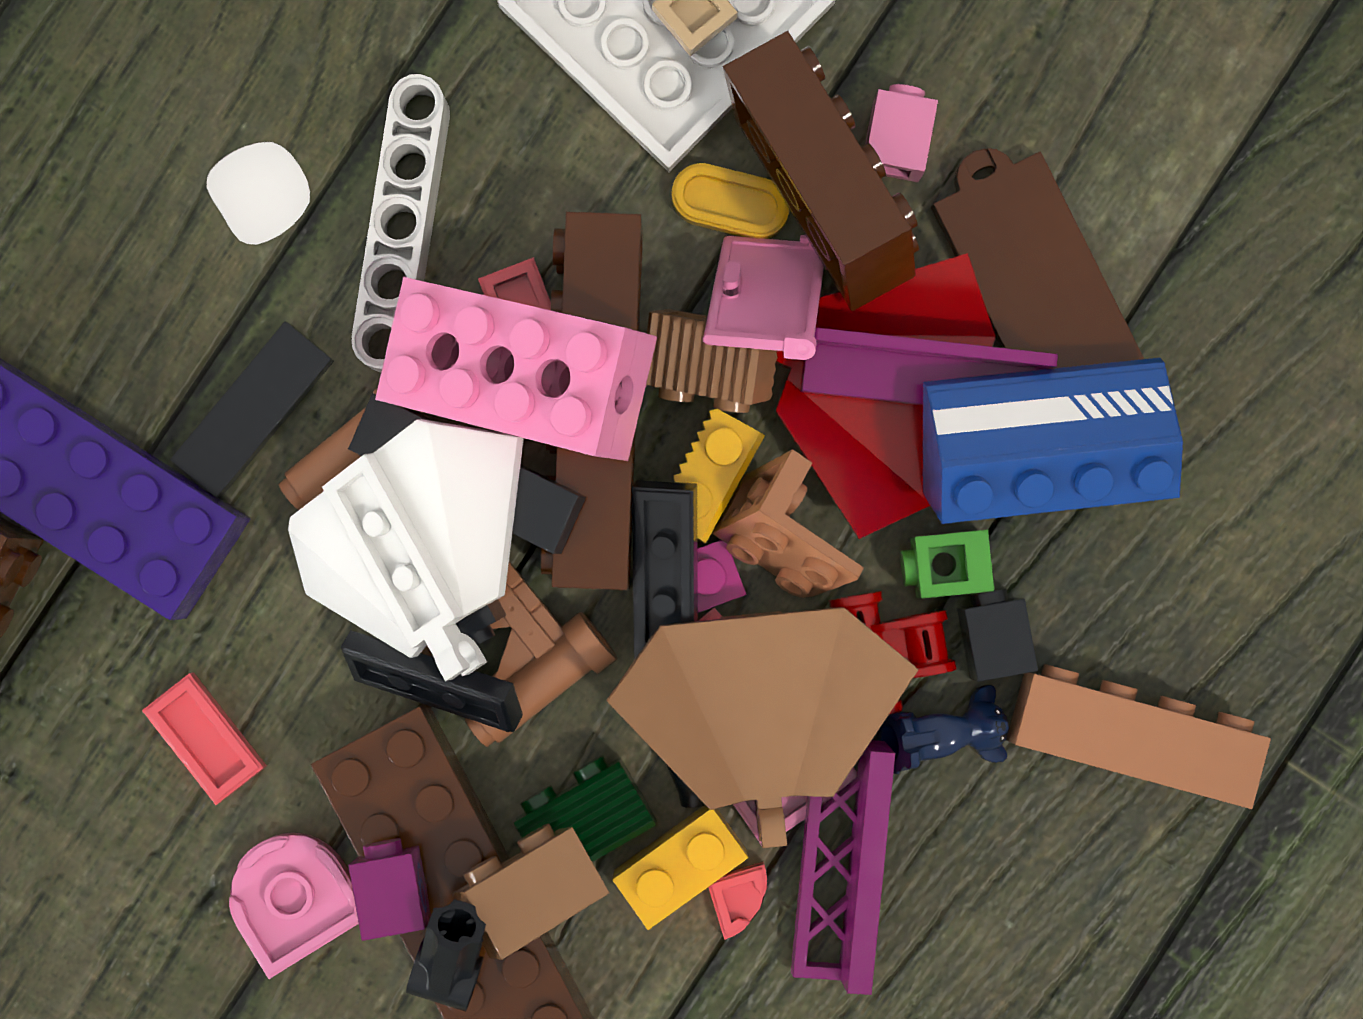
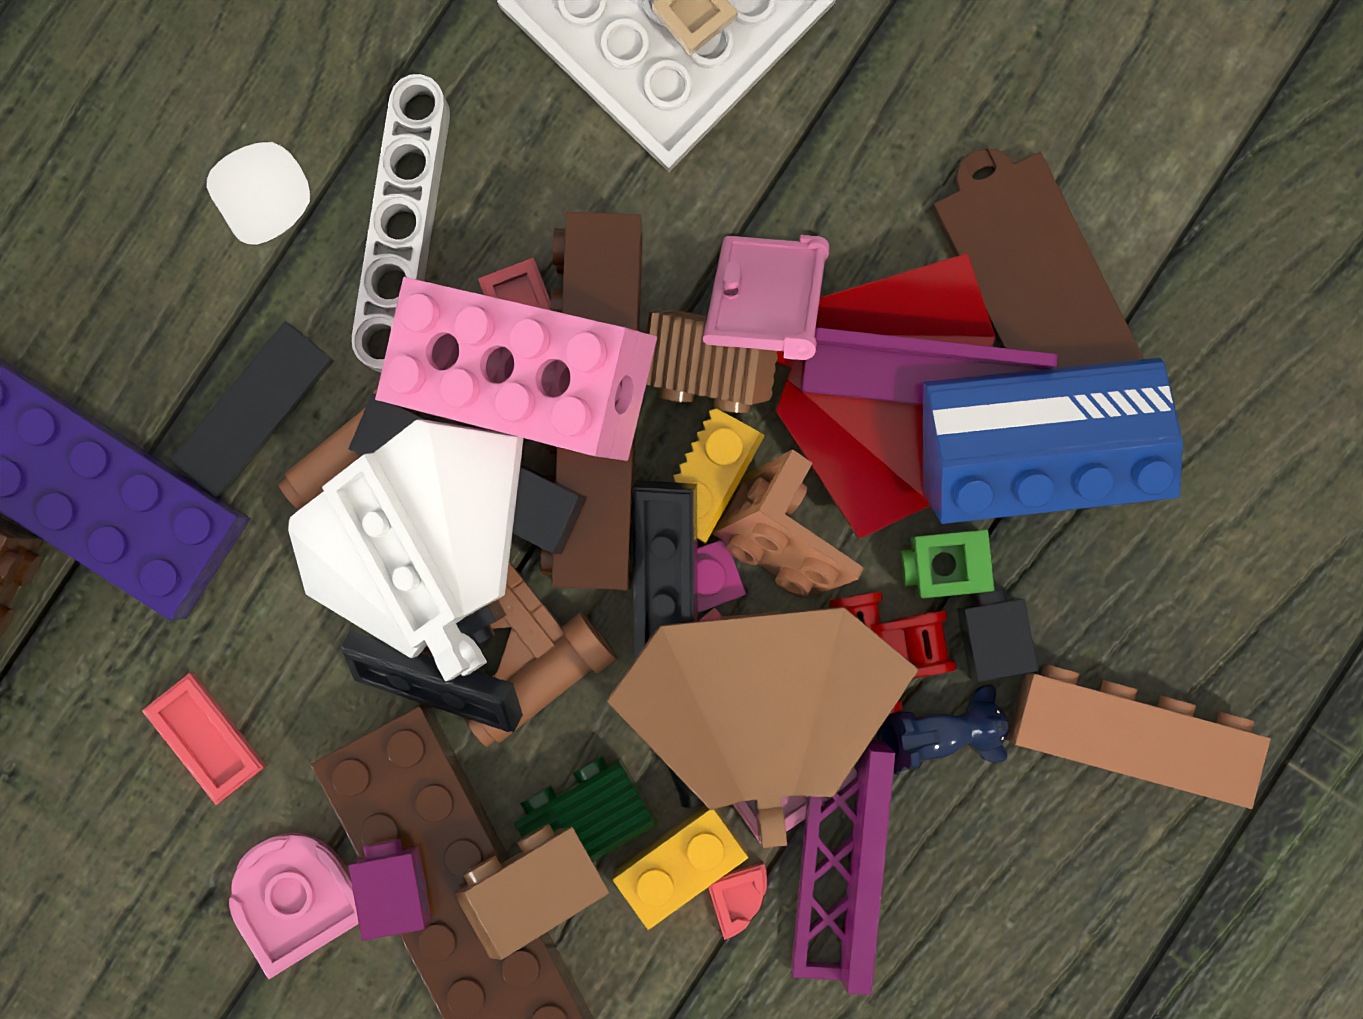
black piece [406,899,486,1012] -> none
yellow tile [672,163,789,239] -> none
reddish brown brick [722,31,919,311] -> none
bright pink brick [865,84,938,182] -> none

